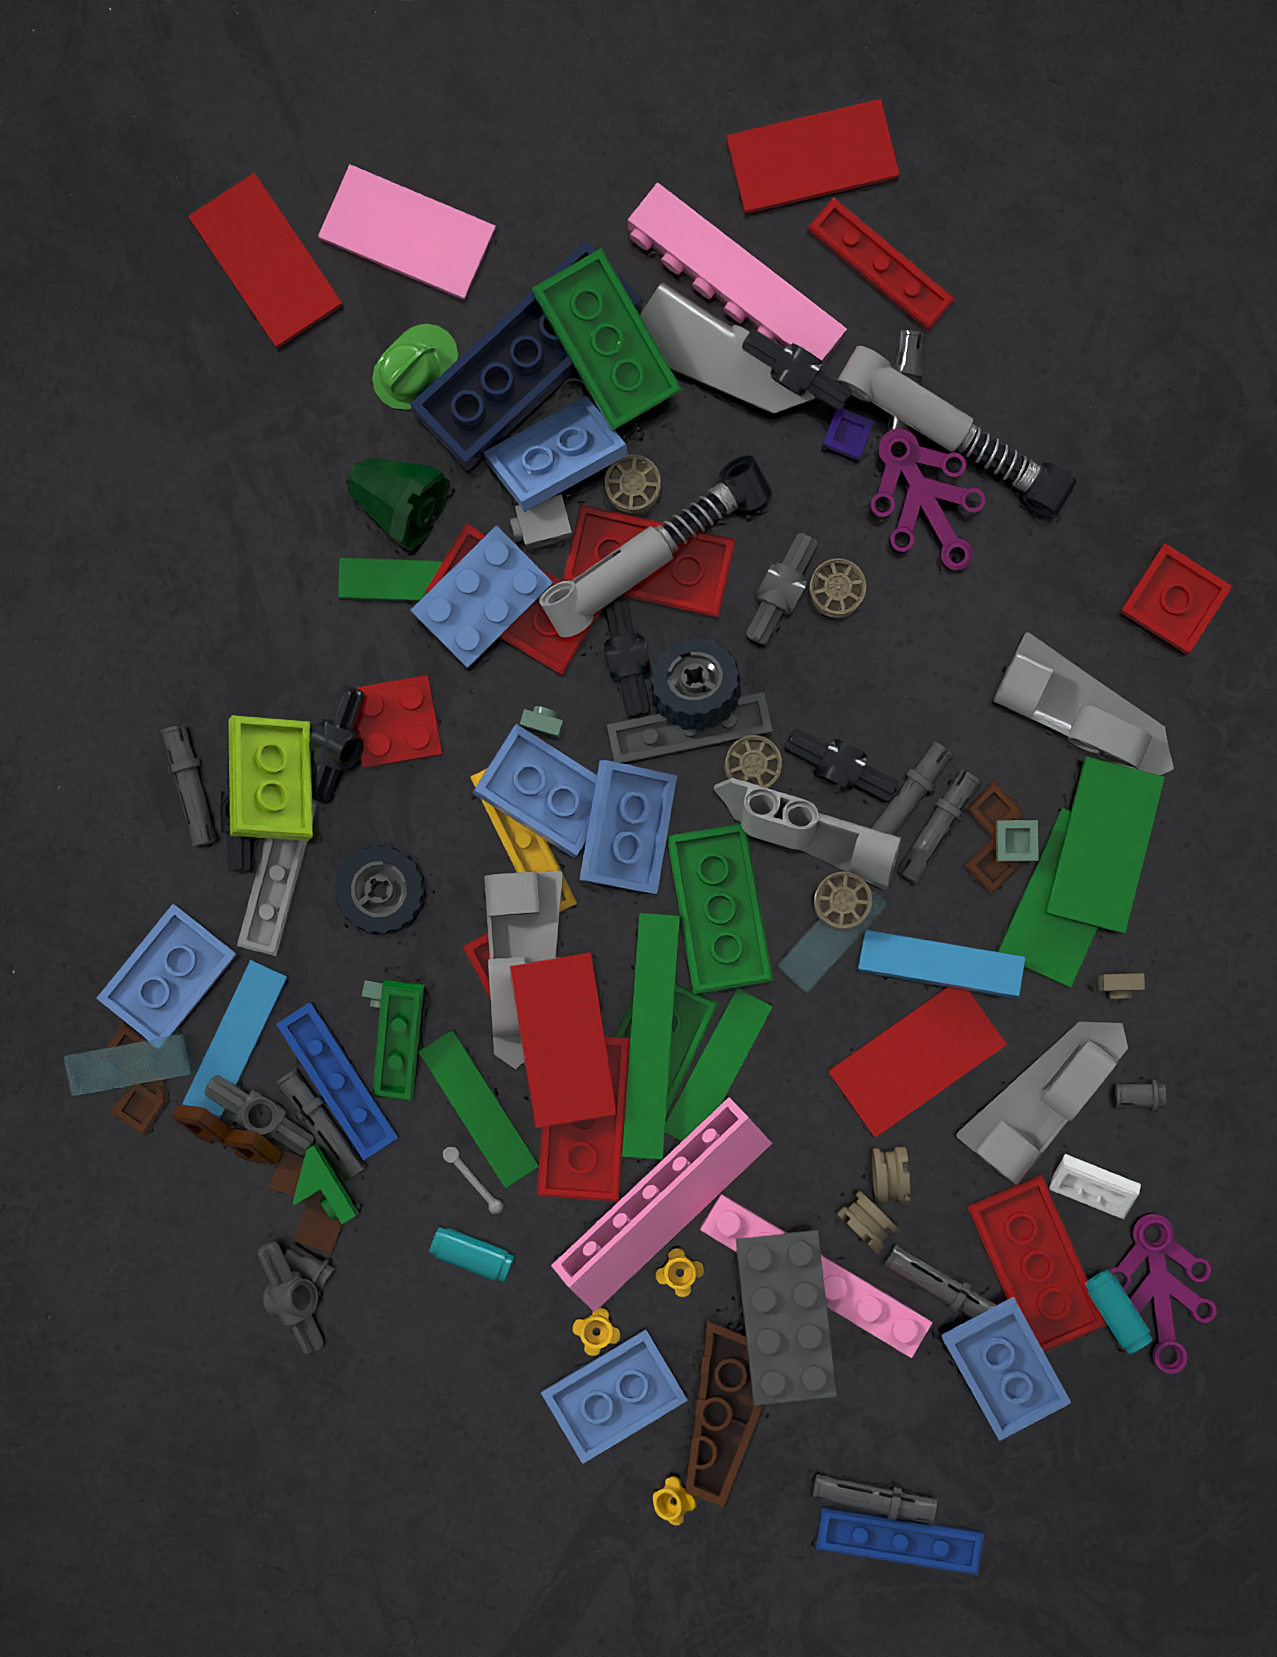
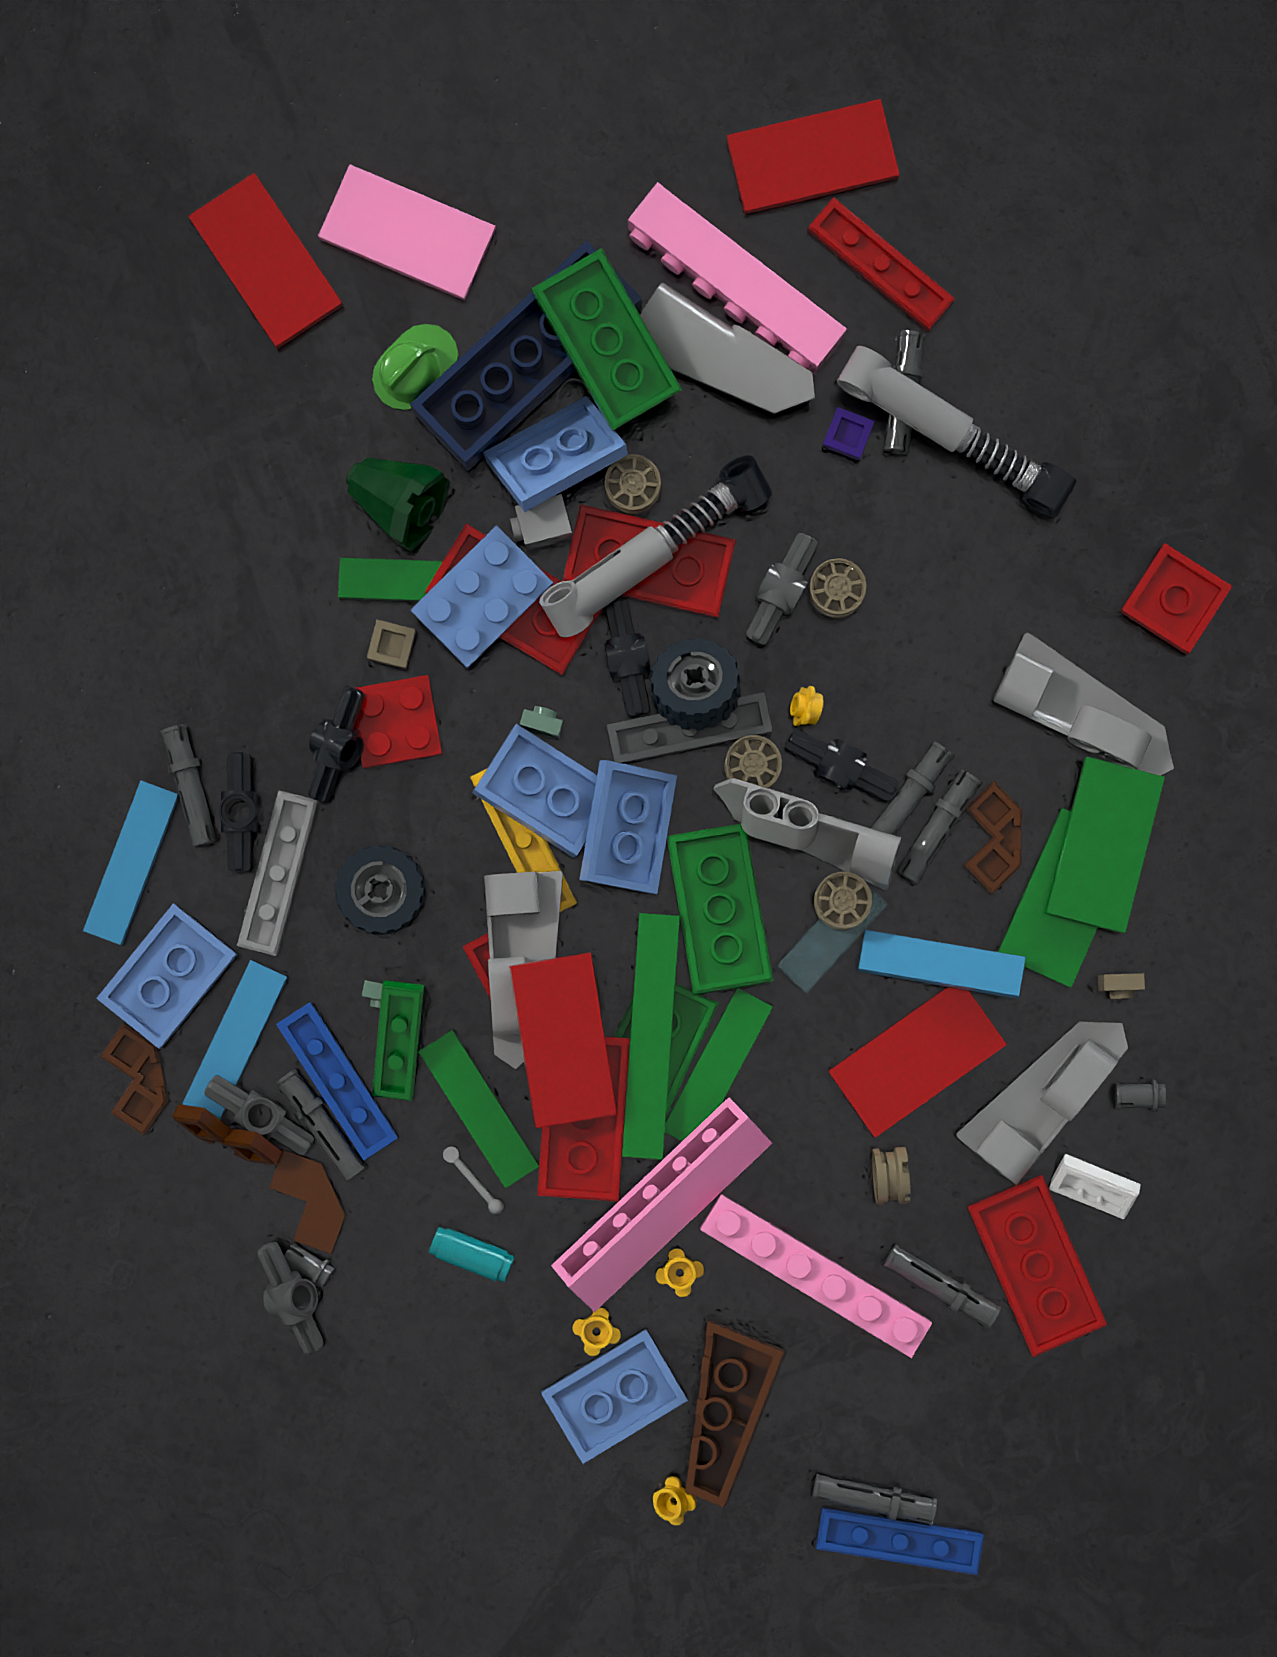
clear light blue tile [64,1033,191,1096] -> none
lime tile [228,715,313,841] -> none
green slope [292,1144,359,1224] -> none
dark grey plate [735,1230,837,1406] -> none
black axle [742,329,852,410] -> none
dark tan wheel [837,1190,901,1254] -> none
magenta plant [871,428,985,570] -> none
medium blue plate [941,1297,1071,1441] -> none
sand green plate [996,820,1039,862] -> none
teal piece [1084,1269,1153,1354] -> none
magenta plant [1109,1214,1217,1374] -> none
none -> dark azure tile [83,780,179,945]
none -> dark tan plate [367,620,417,670]
none -> yellow plate [790,686,823,727]

